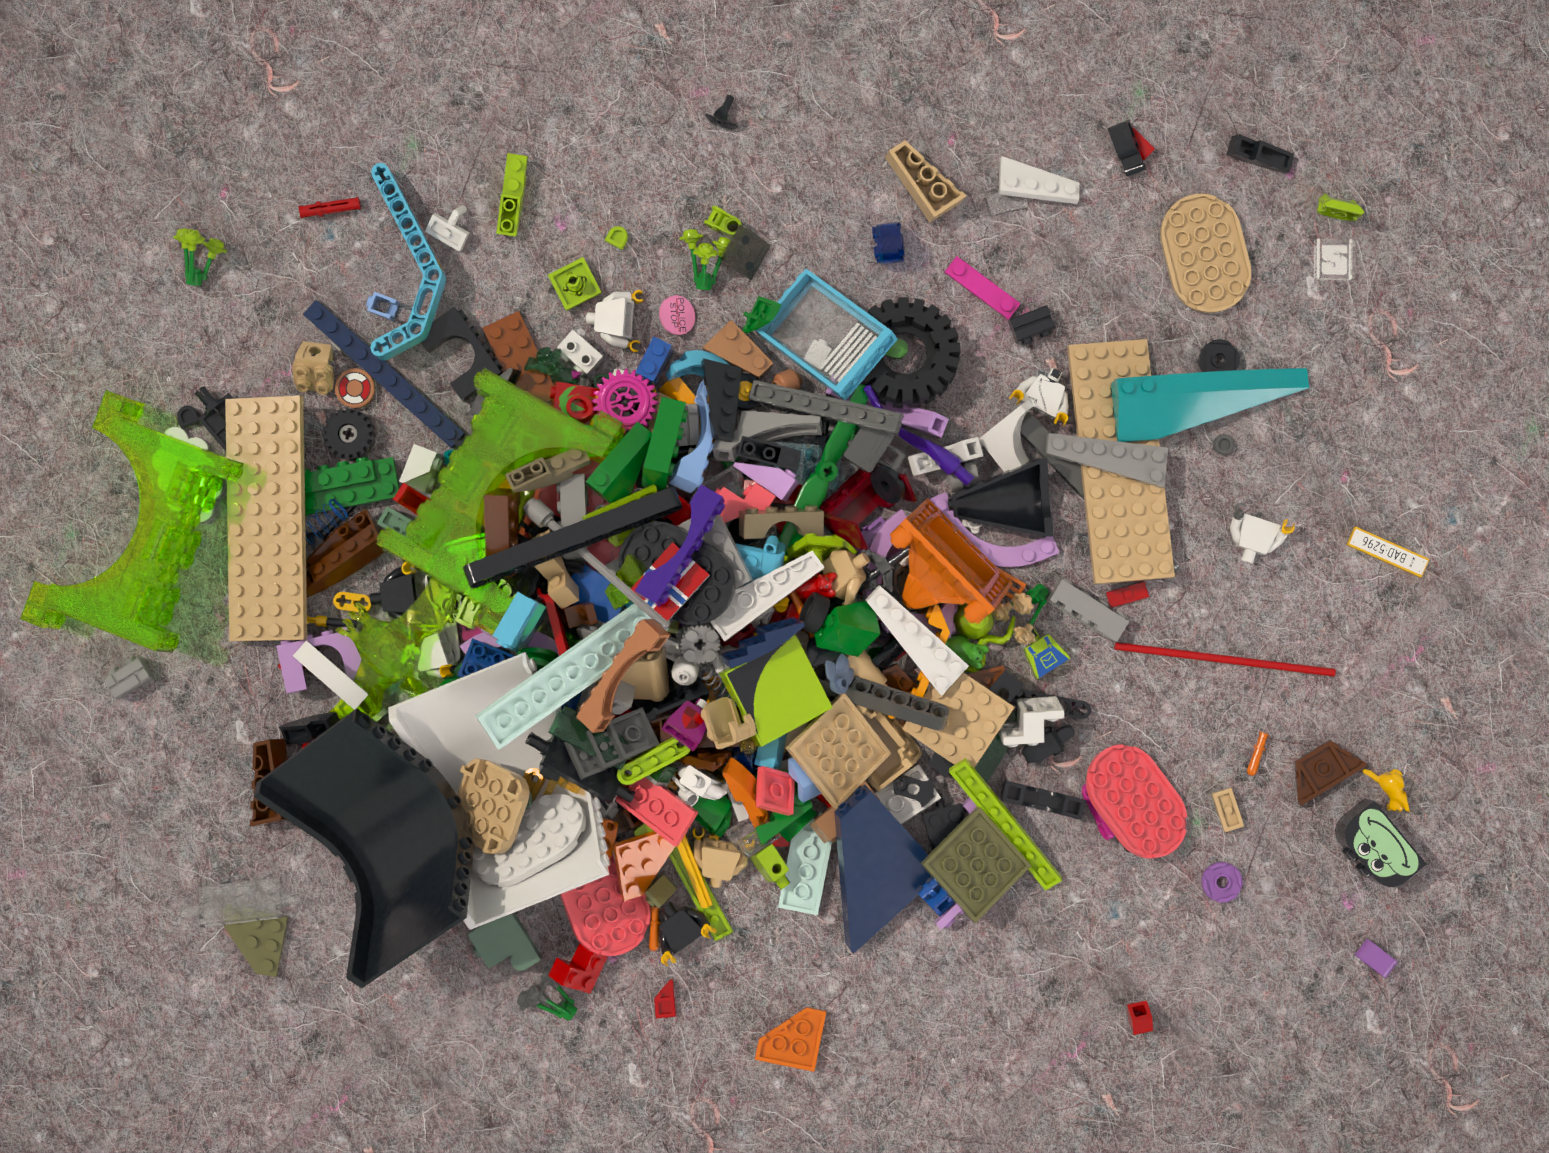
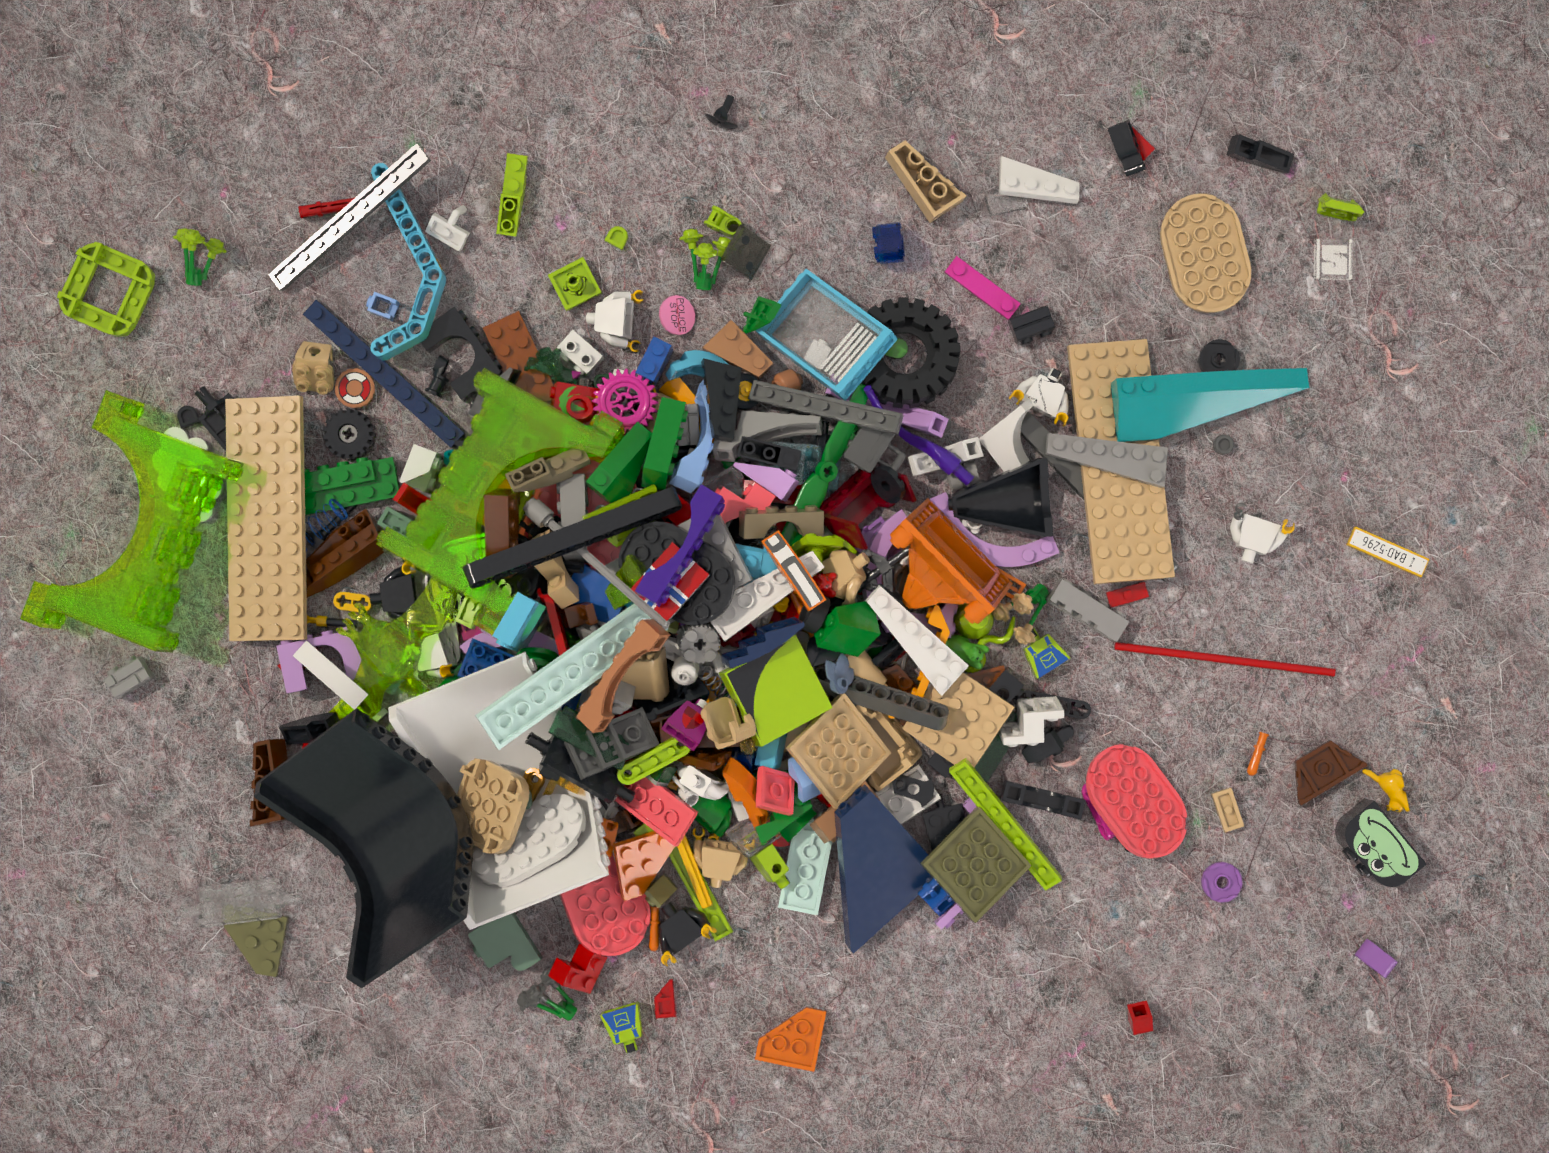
none -> lime plate [57,242,155,337]
none -> plate [269,144,431,291]
none -> black connector [425,355,449,398]
none -> torso [600,1001,643,1053]
none -> slope [761,530,826,611]

